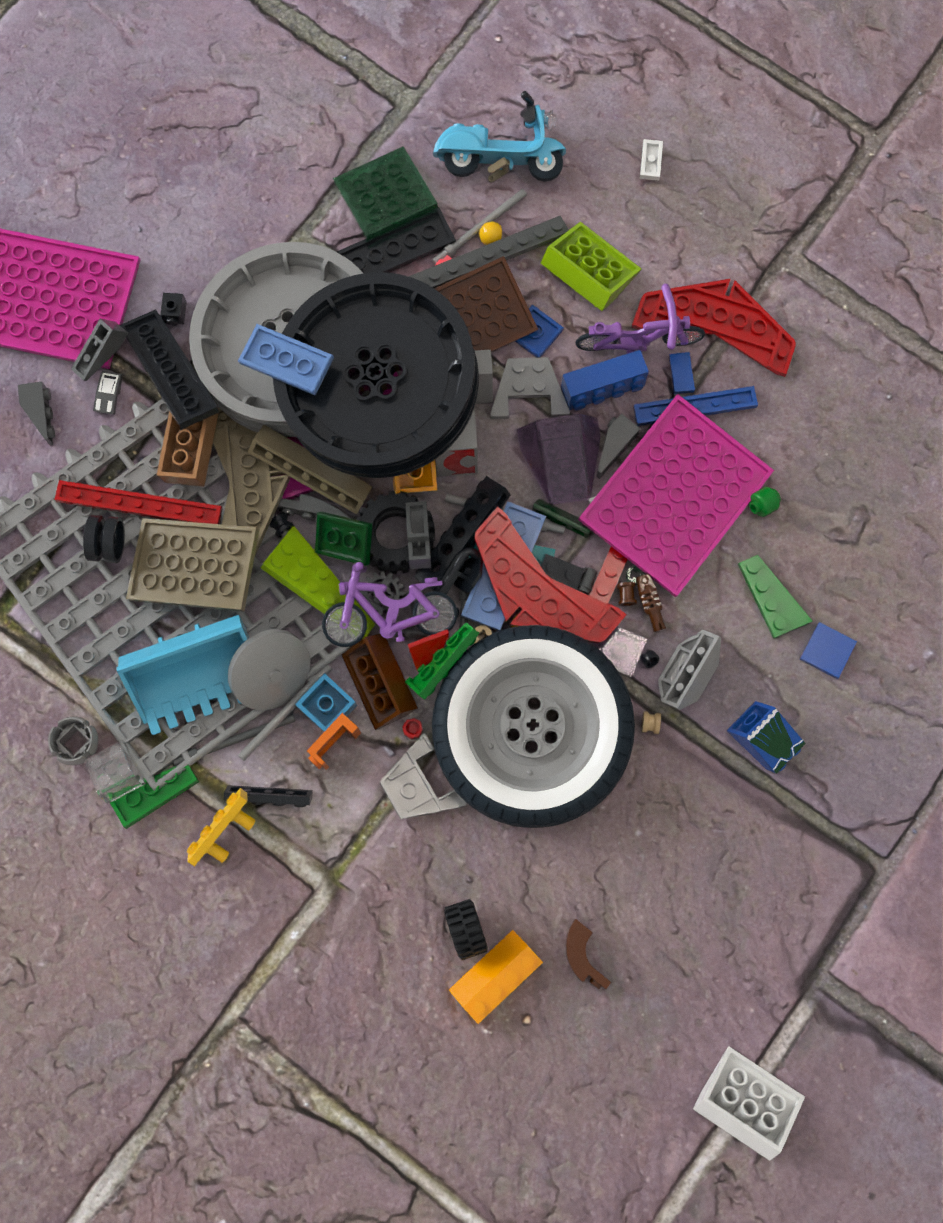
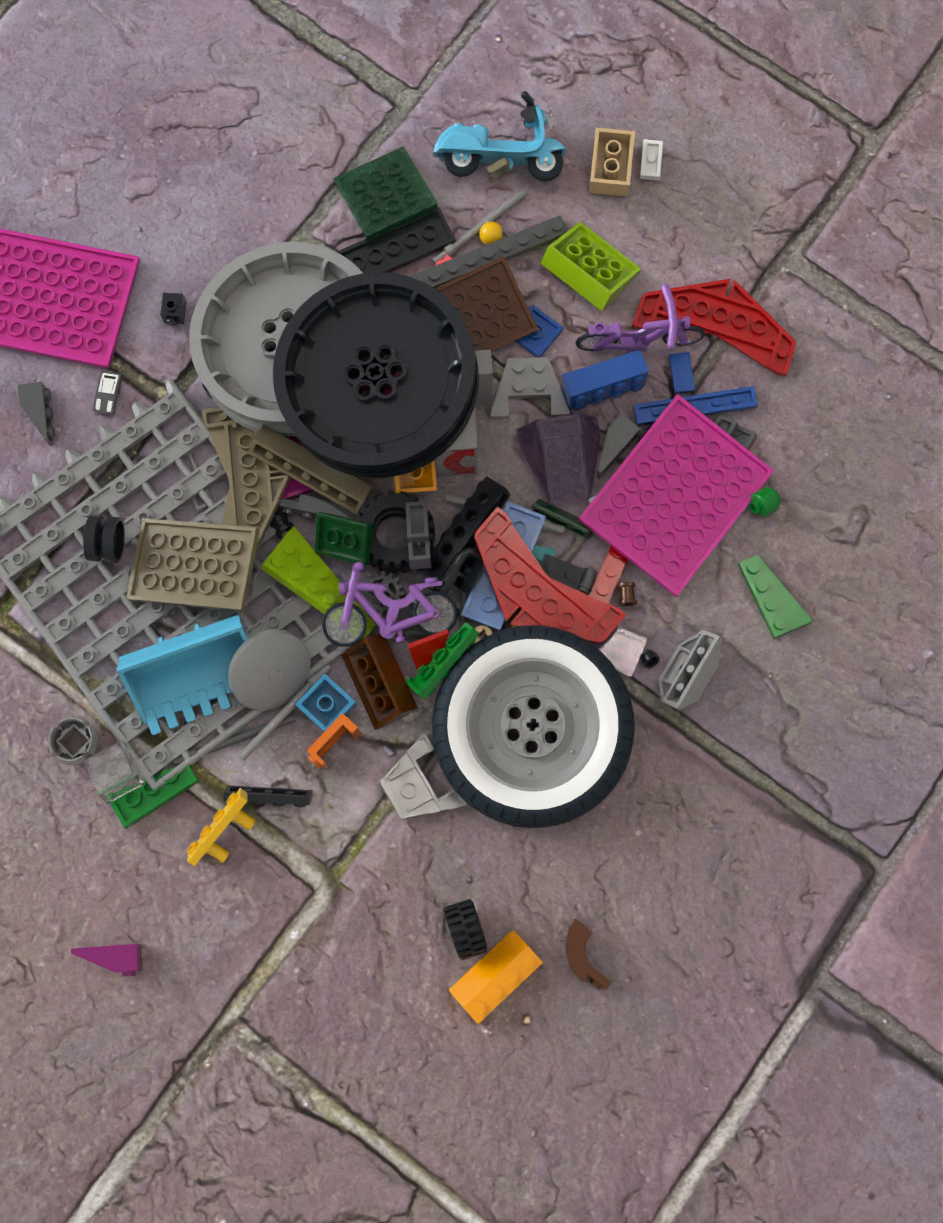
red plate [54,480,223,524] -> none
dark grey slope [71,318,128,381] -> none
black plate [120,309,219,430] -> none
medium nougat brick [157,408,219,486] -> none
medium blue tile [238,324,334,395] -> none
red tile [402,718,423,740] -> none
bush [626,565,645,585] -> none
reddish brown hinge [636,574,666,632] -> none
tan wheel [641,711,661,734] -> none
white slope [693,1047,805,1161] -> none
slope [727,701,806,774] -> none
blue tile [799,622,857,679] -> none
none -> magenta slope [71,944,142,977]
none -> tan brick [589,127,635,197]
none -> dark grey slope [714,414,757,450]

